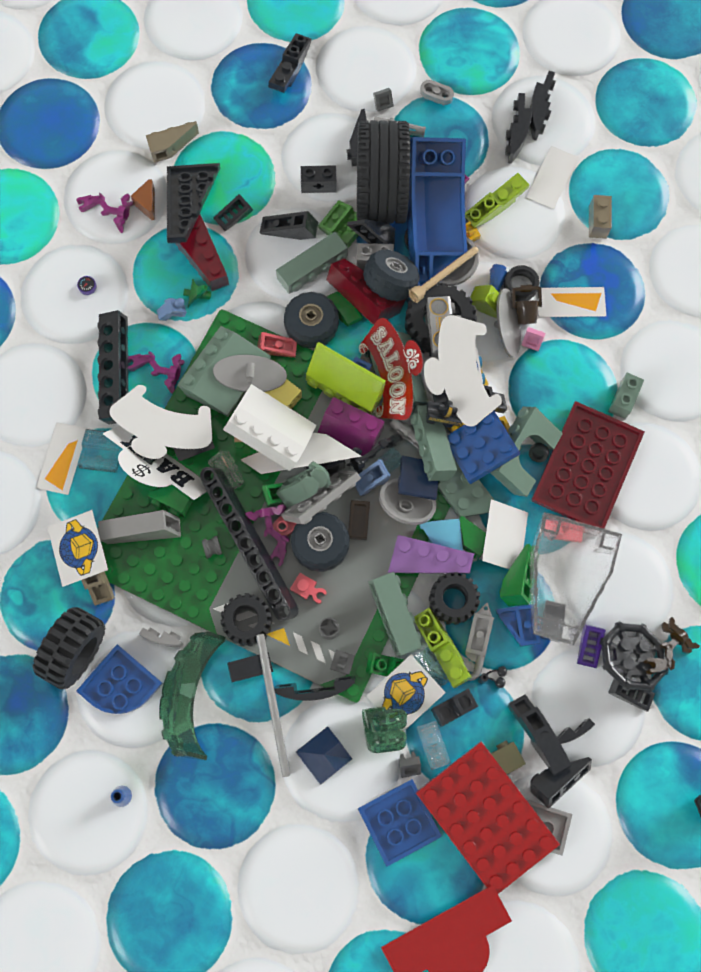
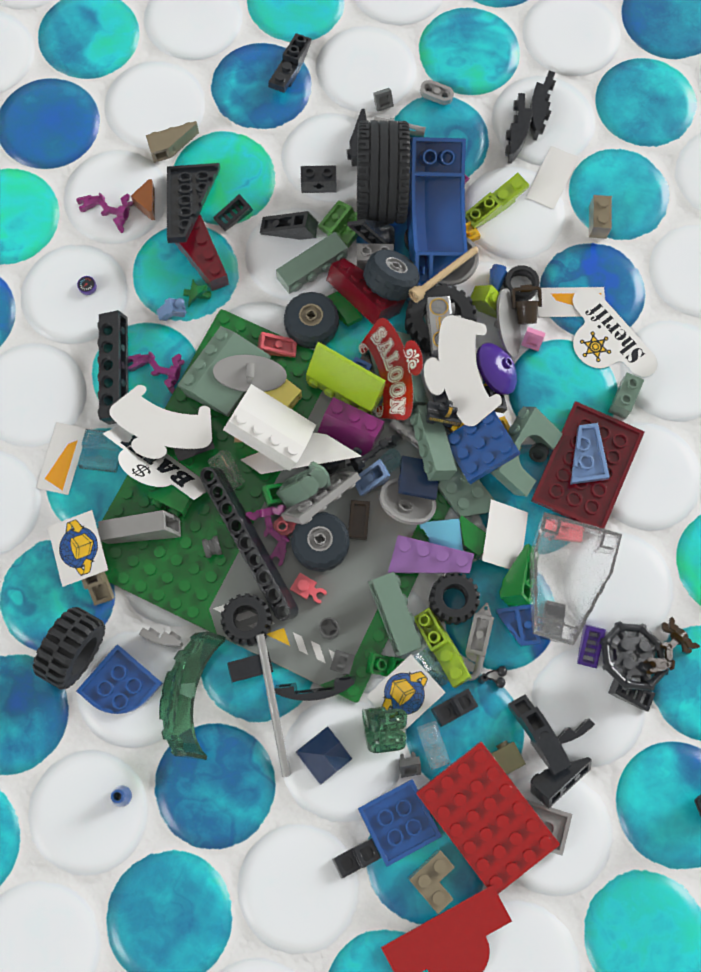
none -> black slope [332,838,381,879]
none -> dark tan brick [408,849,455,914]
none -> dark purple dish [476,343,517,396]
none -> medium blue wing [570,423,610,484]
none -> white sticker [573,288,658,377]

